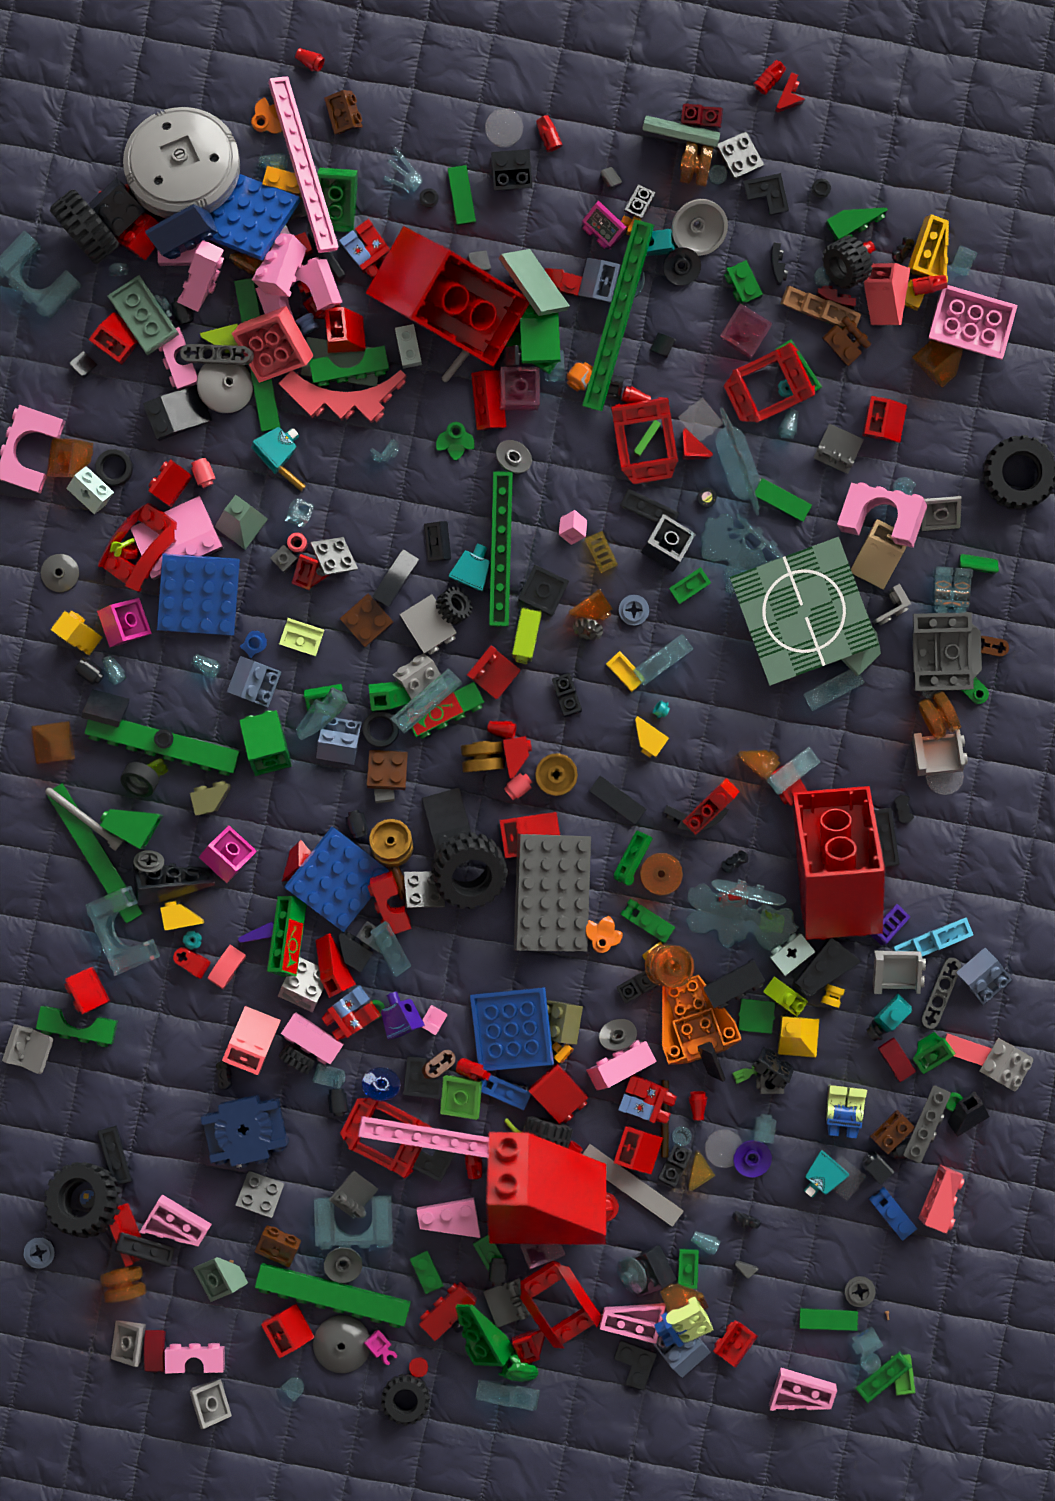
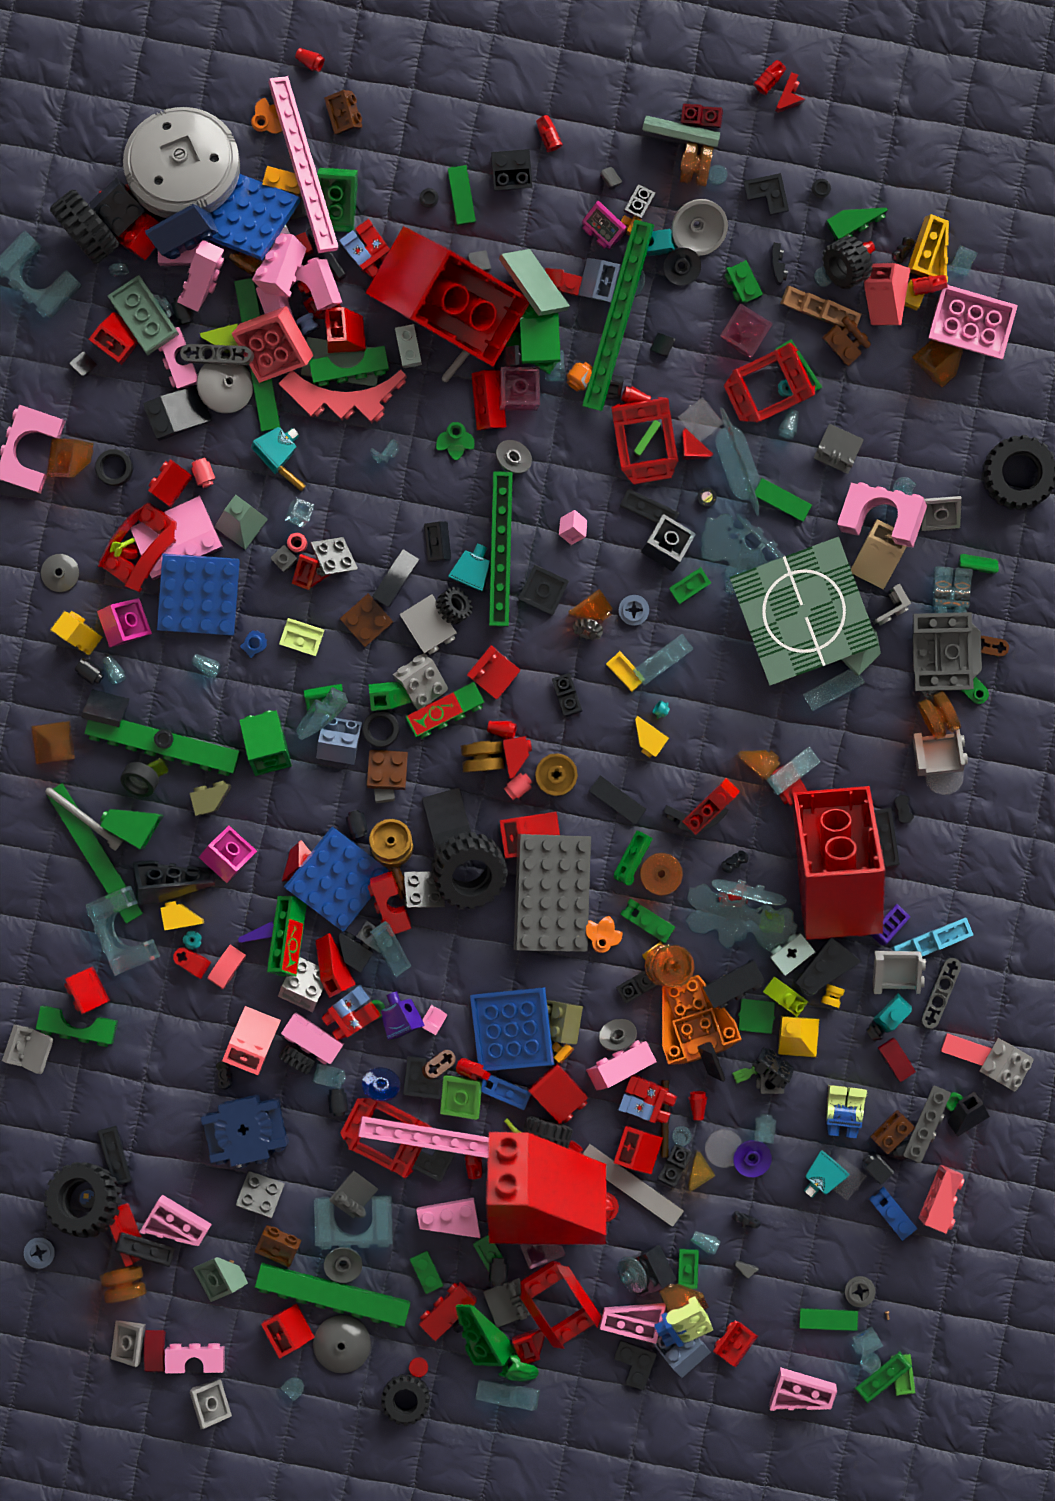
light aqua brick [66,467,114,514] -> none
dark grey gear [133,850,164,875] -> none
sand blue slope [227,656,281,707] -> none
clear light blue cone [259,153,288,170] -> none
dark pink plate [364,1330,397,1365] -> none
clear light blue plant [384,148,423,192] -> none
clear light blue plate [391,668,462,734] -> none
clear tile [485,108,523,148] -> none
lime arch [513,608,541,664] -> none
clear yellow slope [585,531,618,574] -> none
hinge [717,132,764,180] -> none
dark red slope [816,286,856,309] -> none
red slope [862,396,907,443] -> none
green slope [913,1032,956,1074] -> none
sand blue slope [956,948,1012,1004] -> none

